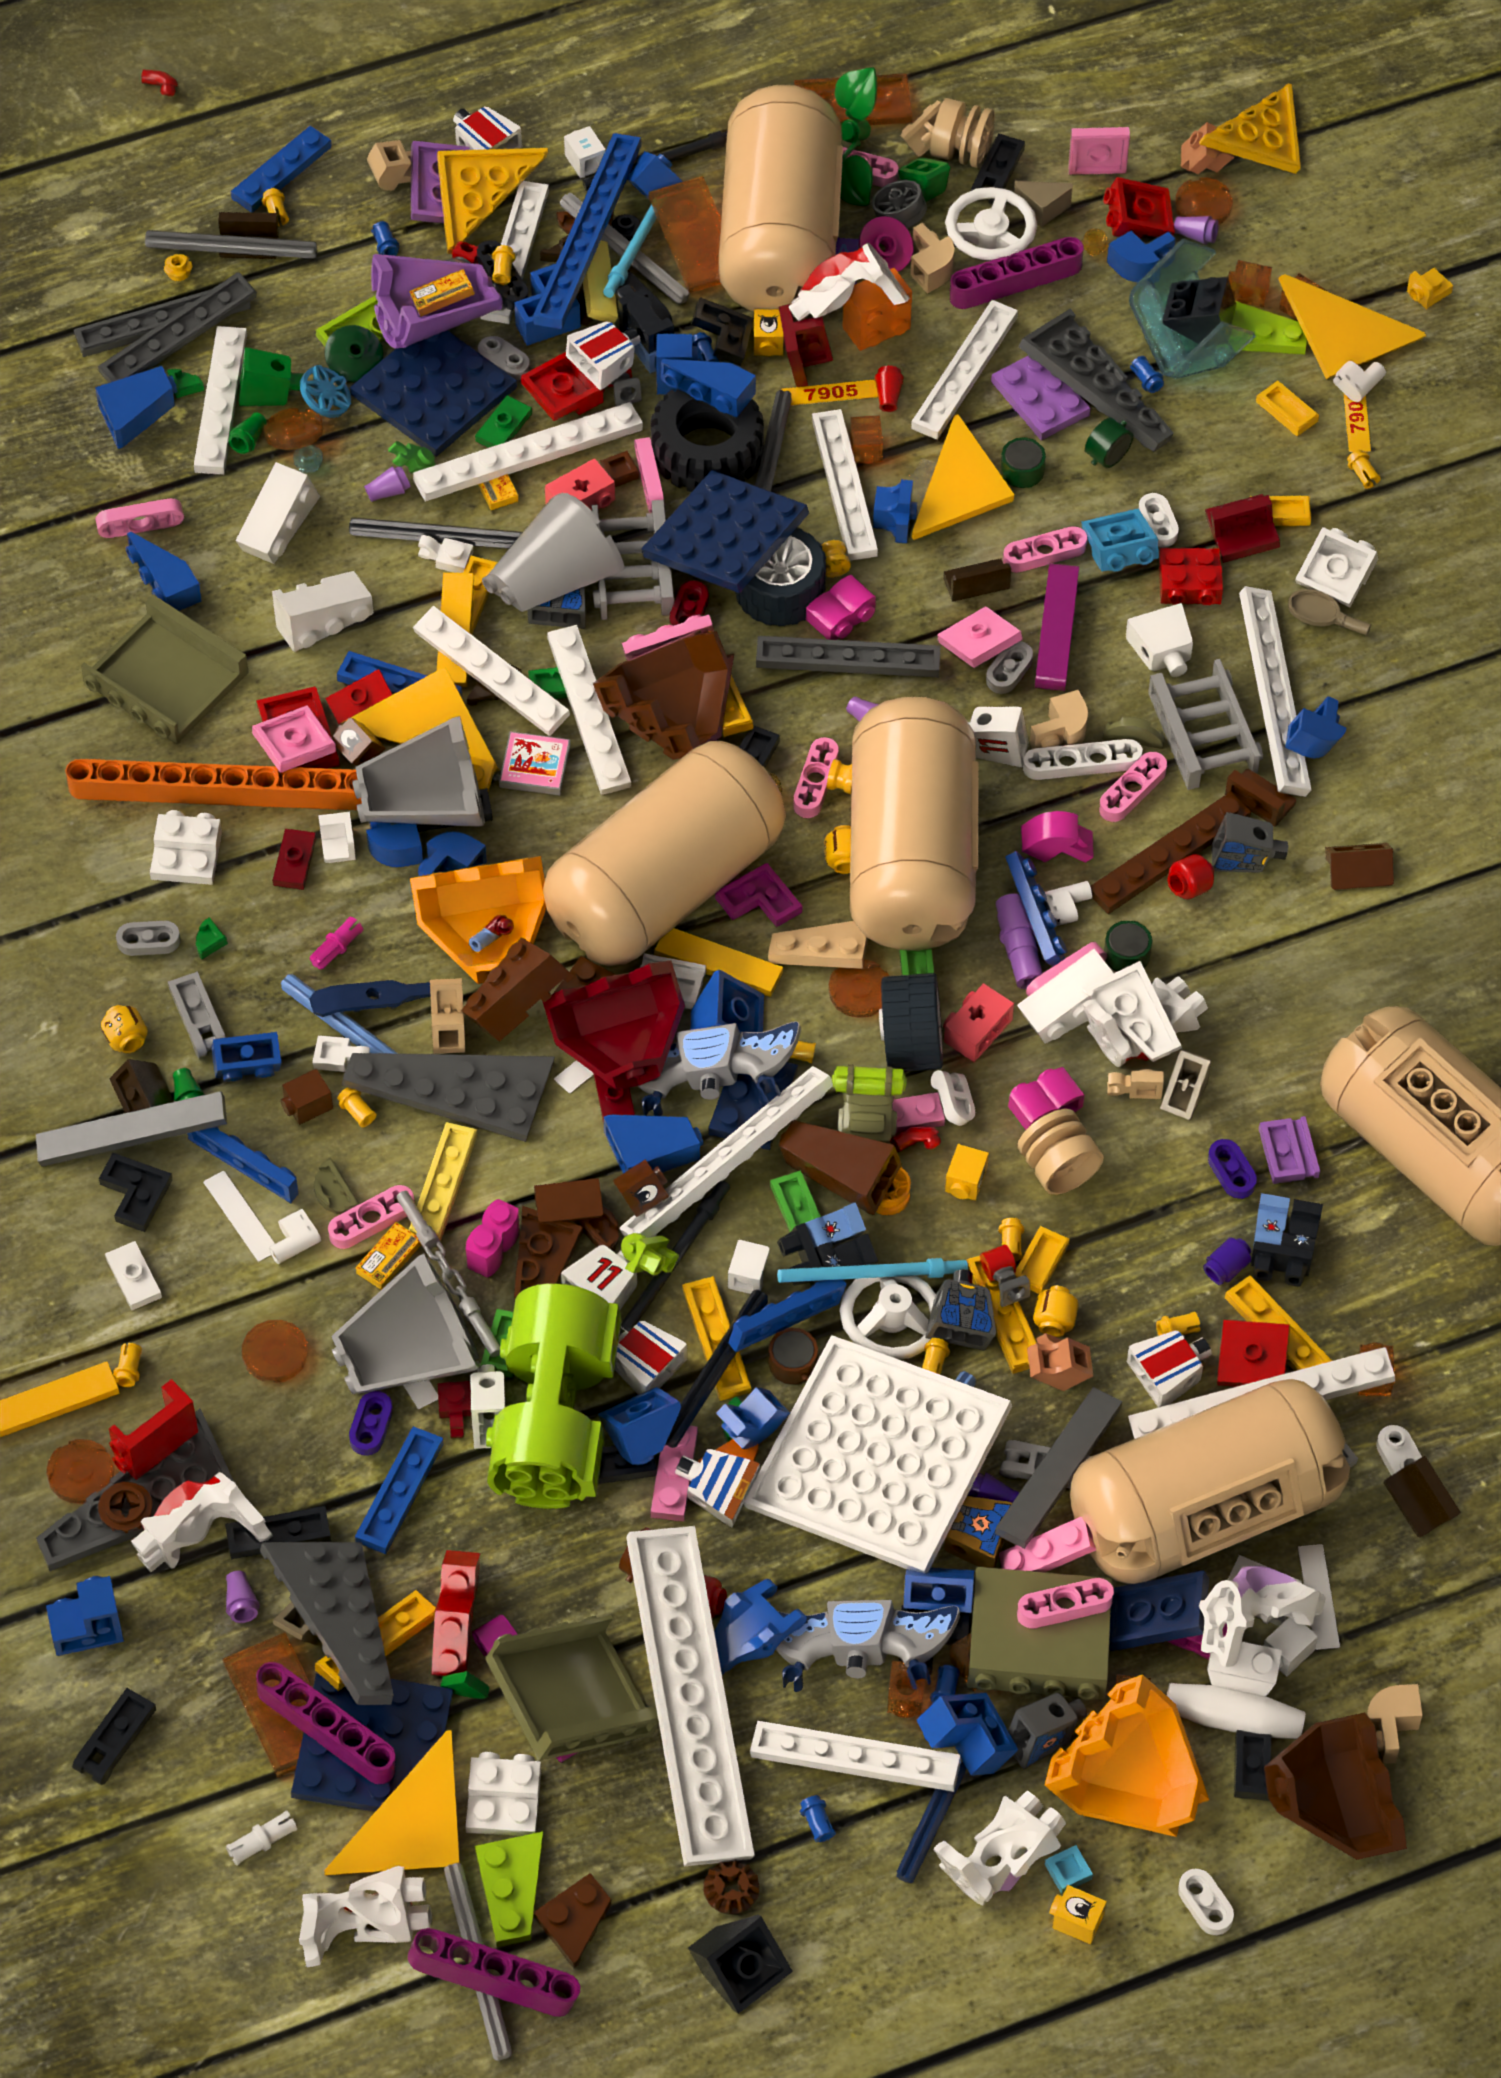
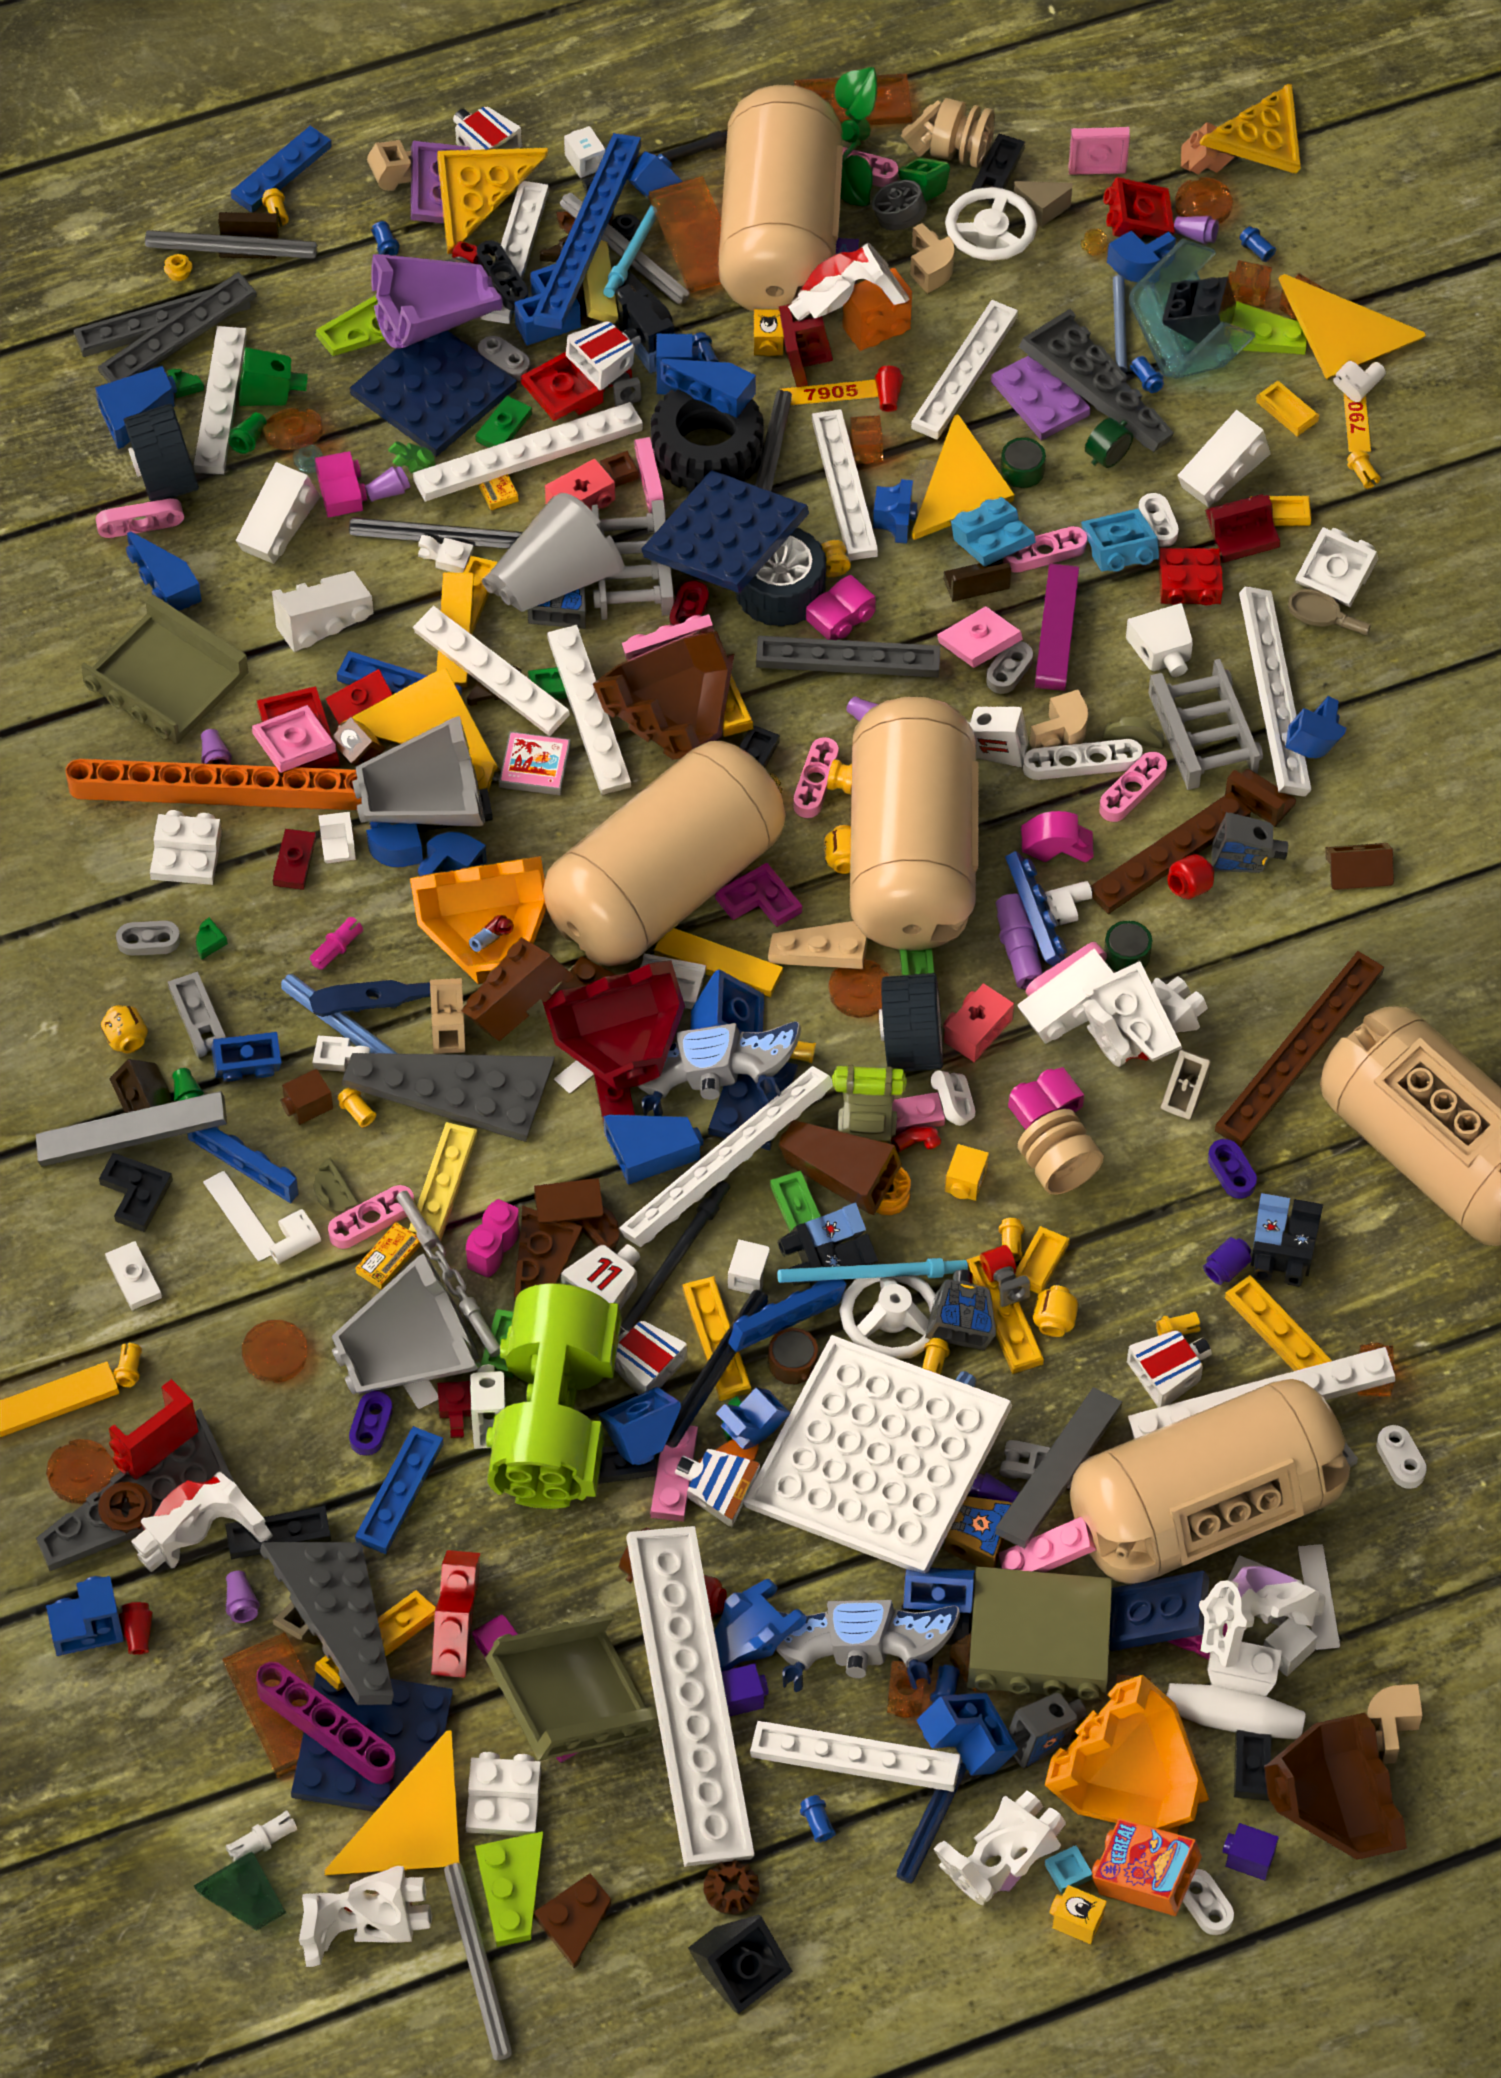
black plate [72,1688,156,1785] -> none
red arm [141,69,178,96] -> none
dark azure wheel [300,365,351,418] -> none
dark green dish [324,325,383,383] -> none
magenta beam [407,1928,580,2017] -> none
yellow tile [409,269,475,316] -> none
green tile [440,1671,490,1698] -> none
yellow pin [492,245,515,285] -> none
reddish brown brick [613,1159,669,1217] -> none
lime hips [621,1233,679,1275] -> none
black plate [691,297,754,366] -> none
dark pink dish [859,216,913,272] -> none
magenta beam [949,237,1084,309] -> none
bright pink beam [1017,1578,1114,1629] -> none
nougat brick [1027,1333,1093,1391] -> none
tan plate [1107,1069,1164,1099] -> none
red plate [1217,1320,1290,1387] -> none
medium lavender plate [1259,1116,1320,1184] -> none
dark brown panel [1384,1456,1461,1537] -> none
yellow bracket [1407,268,1453,309] -> none
none -> red cone [119,1602,153,1655]
none -> black wheel [124,404,199,502]
none -> clear green wing [194,1851,286,1931]
none -> medium lavender cone [201,729,232,765]
none -> dark pink brick [315,451,367,517]
none -> dark purple brick [721,1664,769,1717]
none -> dark azure plate [951,497,1036,567]
none -> brick [1092,1818,1202,1916]
none -> sand blue bar [1113,275,1128,373]
none -> white wedge [1178,410,1271,507]
none -> reddish brown plate [1215,951,1384,1148]
none -> dark purple brick [1222,1823,1279,1881]
none -> blue pin [1239,226,1276,262]

